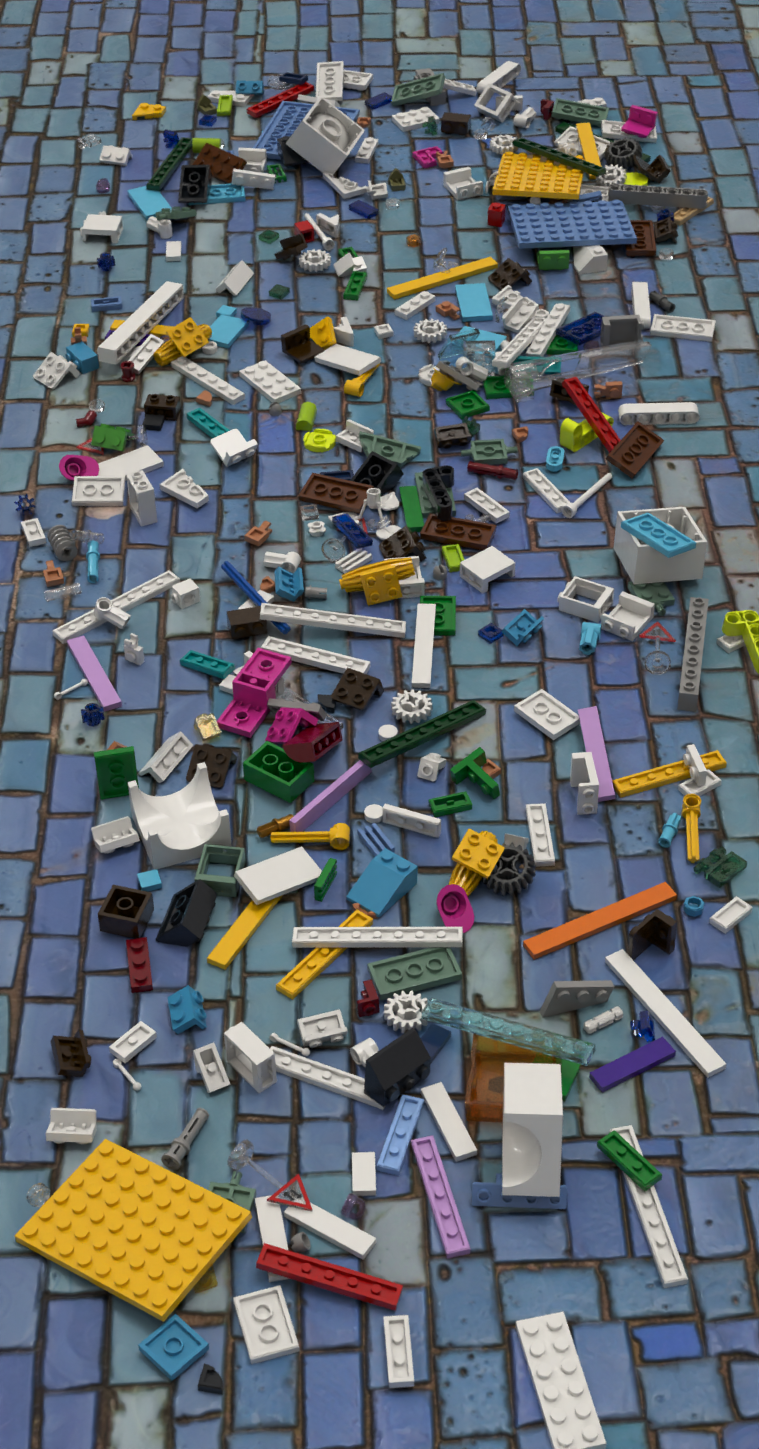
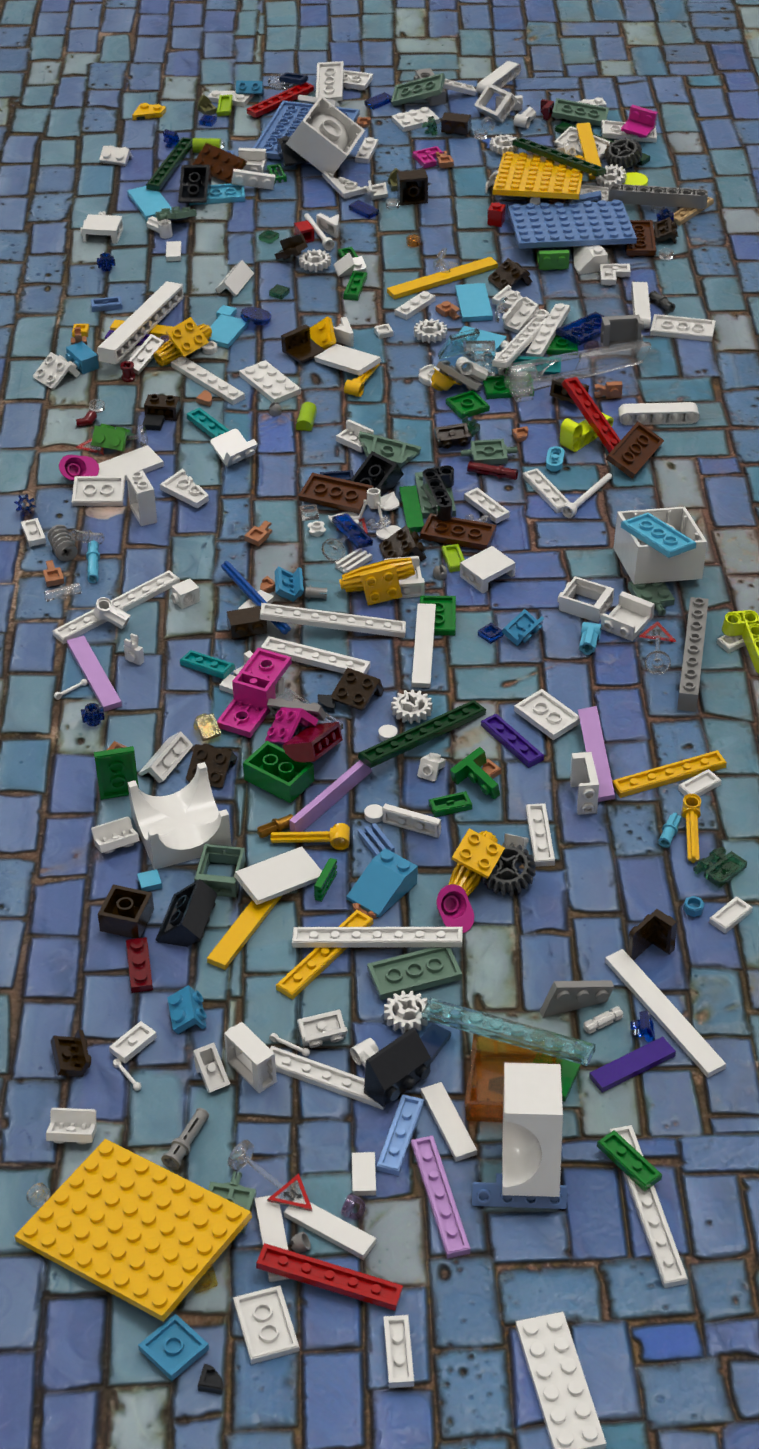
clear plate [77,134,101,149] -> none
clear purple tile [96,178,110,193] -> none
white piece [263,552,301,573] -> none
neon yellow tile [303,429,336,452] -> none
dark red bracket [357,979,380,1017] -> none
white panel [443,167,483,200] -> none
orange tile [523,882,677,960] -> none
dark brown bracket [633,154,671,184] -> none
white plate [683,744,707,786] -> none
none -> dark brown brick [397,169,428,206]
none -> dark purple tile [481,714,544,768]
none -> white plate [600,264,631,286]

